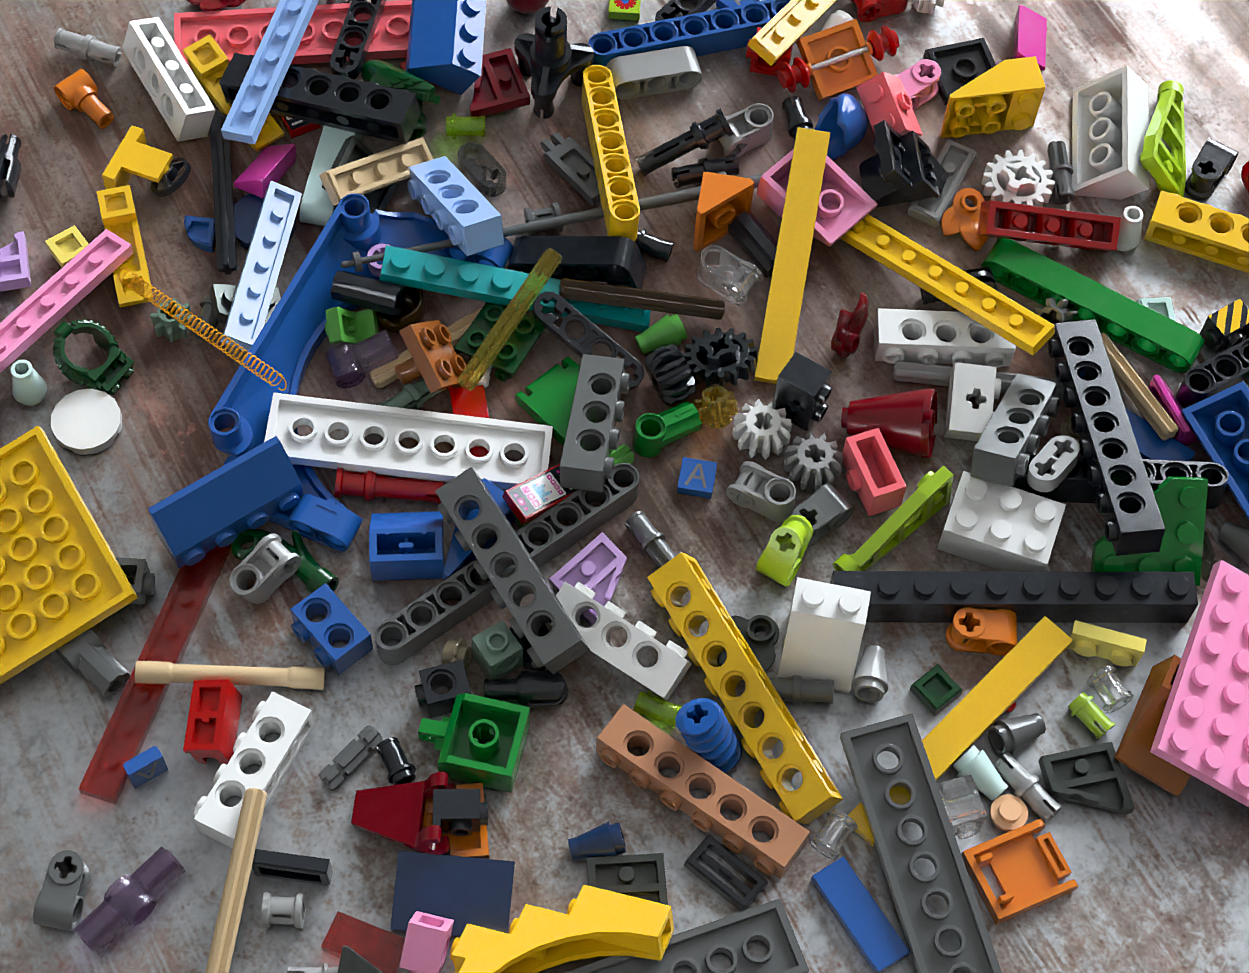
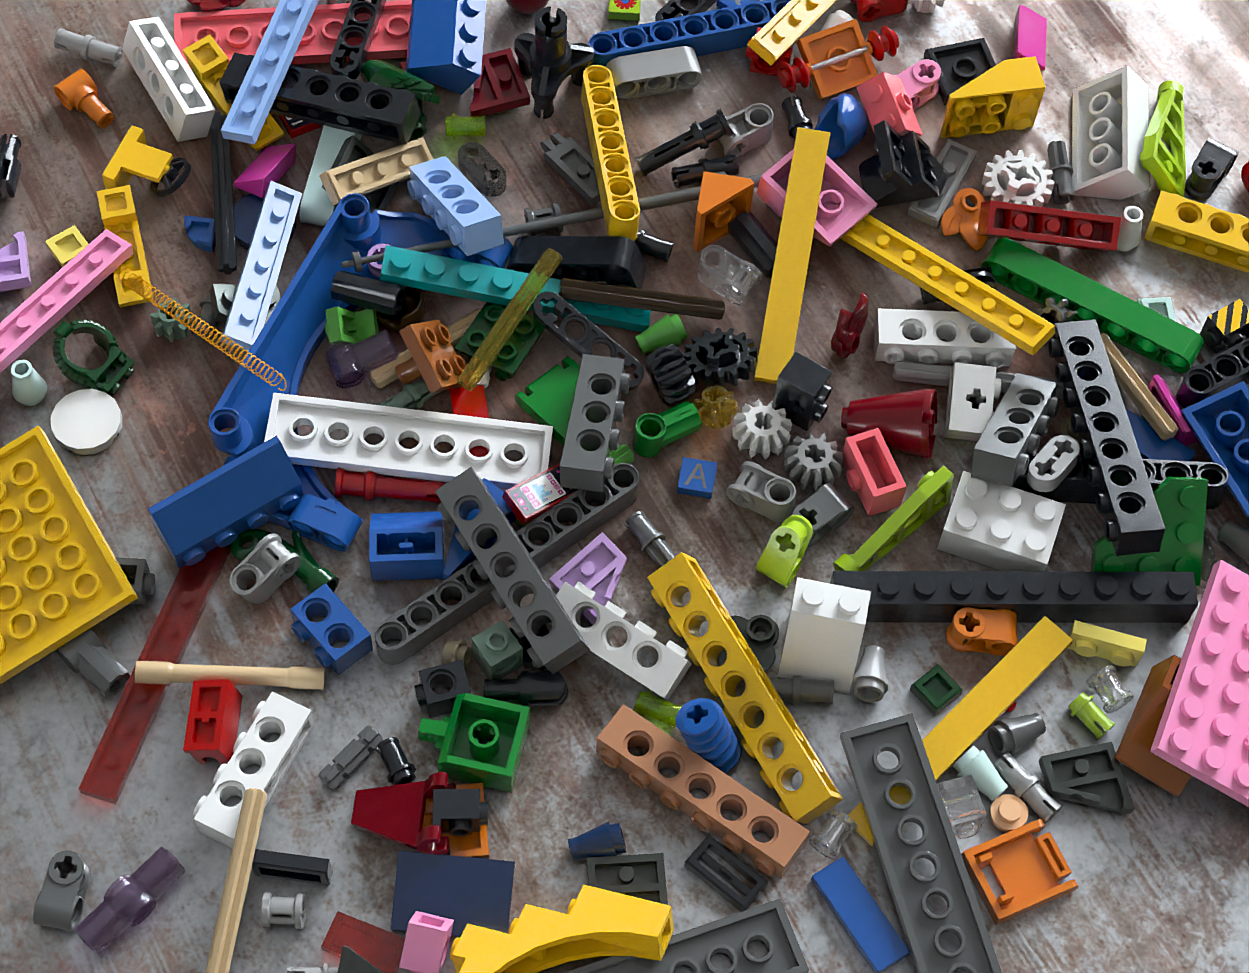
blue tile [123,746,168,789] -> none

